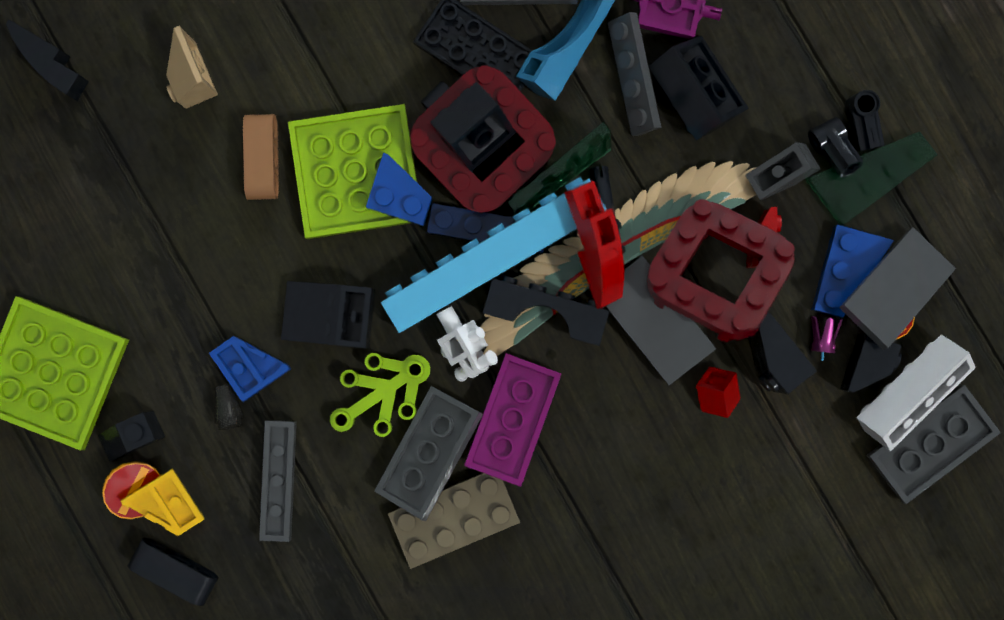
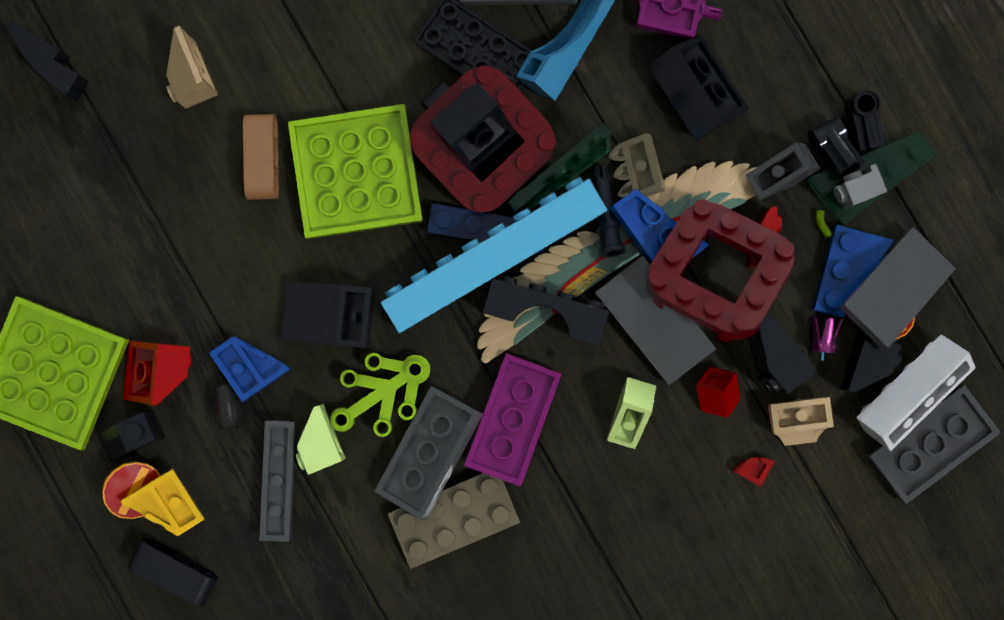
blue wing [366,153,432,226] -> none
white piece [437,306,498,382] -> none
red slope [564,181,624,309] -> none
dark grey plate [607,12,662,136] -> none
none -> red slope [123,341,191,405]
none -> yellowish green slope [296,404,346,475]
none -> yellowish green slope [607,377,656,449]
none -> dark tan plate [608,133,666,198]
none -> blue wing [610,189,709,265]
none -> red tile [733,457,775,487]
none -> tan slope [768,397,834,446]
none -> lime leg [815,210,833,237]
none -> light grey brick [834,164,887,209]

